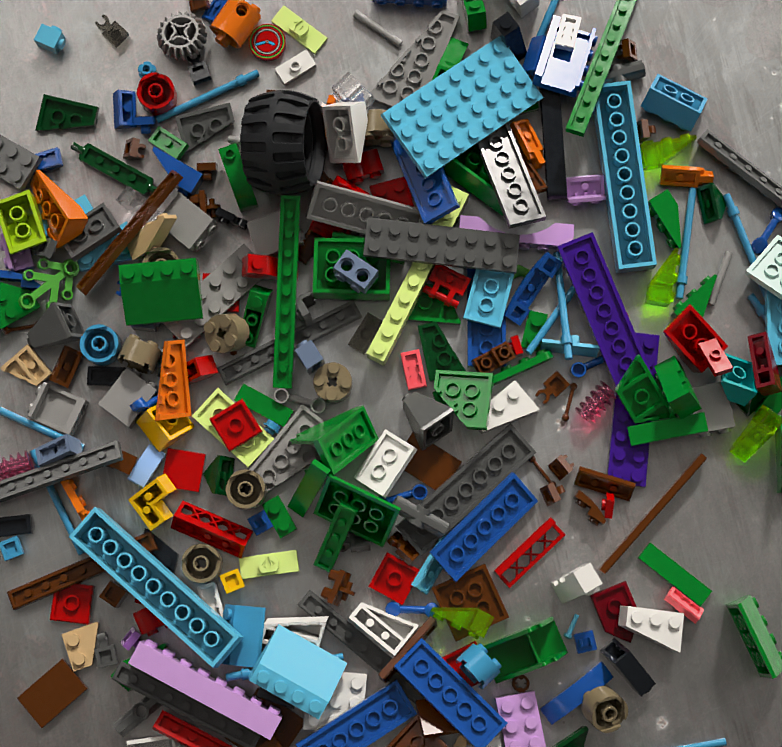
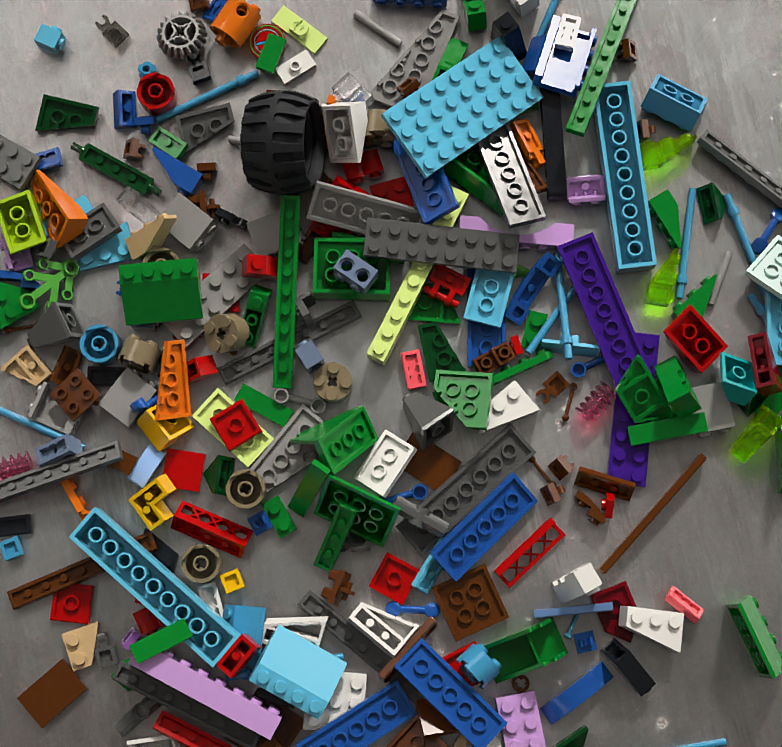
dark azure bar [29,449,86,556] -> none
reddish brown tile [76,170,183,296] -> none
reddish brown panel [99,580,130,608] -> none
green brick [218,143,259,213] -> none
yellowish green piece [239,550,299,579] -> none
dark azure plate [263,419,281,435] -> none
clear smoke plate [348,312,383,355] -> none
reddish brown plate [387,531,420,565] -> none
clear neon green slope [431,607,494,640] -> none
dark tan brick [582,686,628,733] -> none
dark grey piece [605,60,646,83] -> none
green tile [638,543,712,607] -> none
orange hinge [659,165,714,187] -> none
plate [697,338,733,377] -> none
none -> reddish brown hinge [50,368,102,422]
none -> green tile [129,618,193,664]
none -> red brick [216,634,261,678]
none -> green tile [255,33,287,75]
none -> reddish brown tile [396,77,421,97]
none -> medium blue tile [534,602,613,618]

